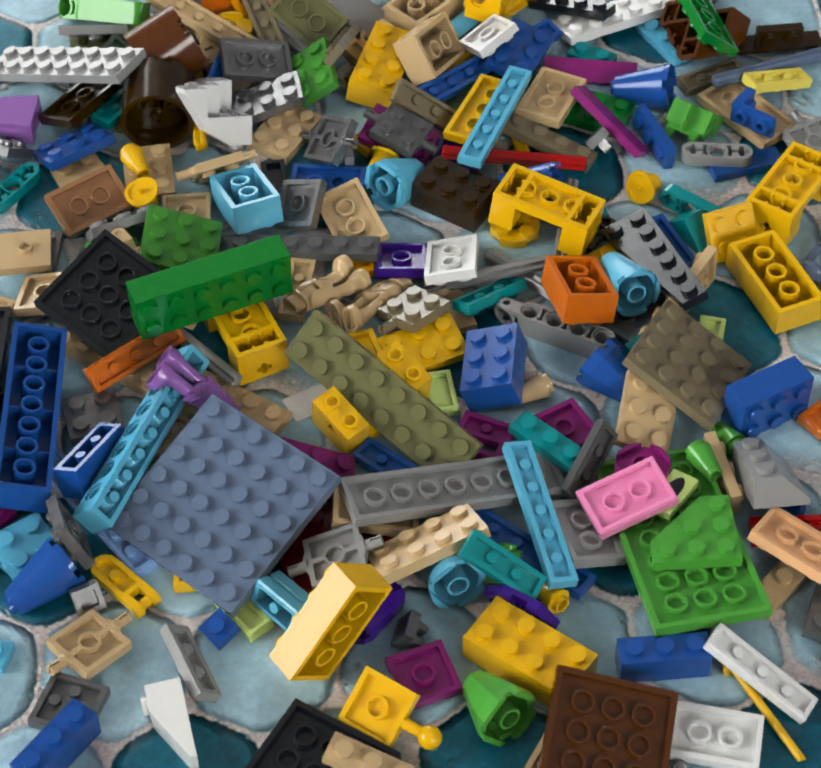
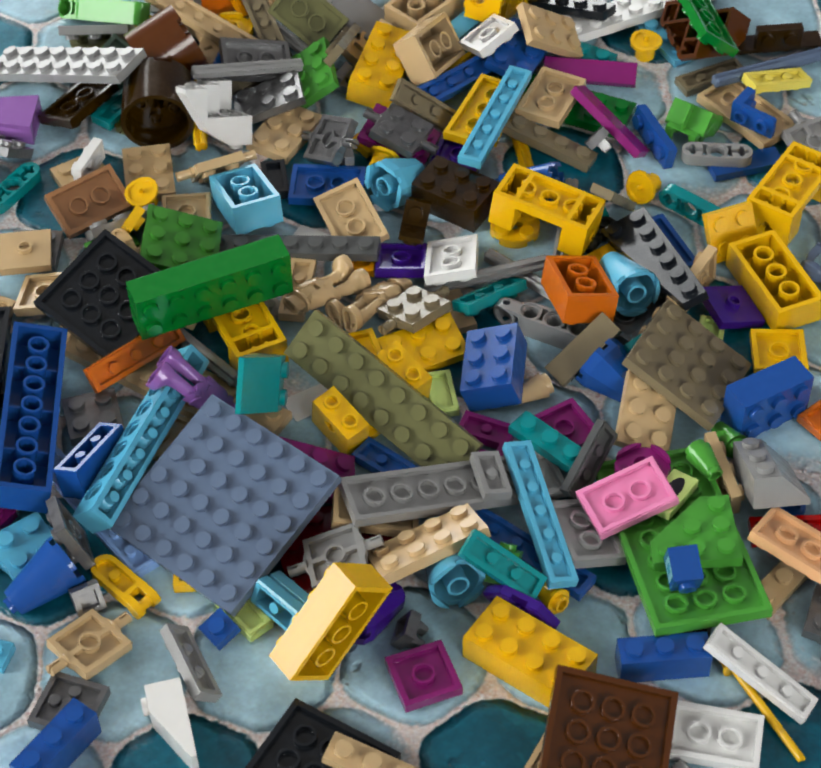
blue plate [32,123,117,172] -> none
yellow cone [120,143,150,178] -> none
flat silver plate [273,179,328,230] -> none
yellow plate [337,665,442,750] -> none
red axle [441,145,587,171] -> none
bright green cone [463,670,536,747] -> none
blue cone [610,64,677,111] -> none
teal slope [669,208,707,253] -> none
none -> white plate [71,137,105,180]
none -> yellow plate [121,205,145,234]
none -> light grey axle [191,58,304,80]
none -> teal slope [235,353,289,414]
none -> dark brown bracket [398,196,432,246]
none -> light grey plate [469,451,513,501]
none -> tan plate [516,2,583,59]
none -> dark tan tile [544,312,622,387]
none -> dark tan tile [589,182,637,211]
none -> yellow piece [630,29,663,62]
none -> blue brick [664,544,704,594]
none -> dark purple plate [702,285,766,329]
none -> yellow plate [749,329,809,374]

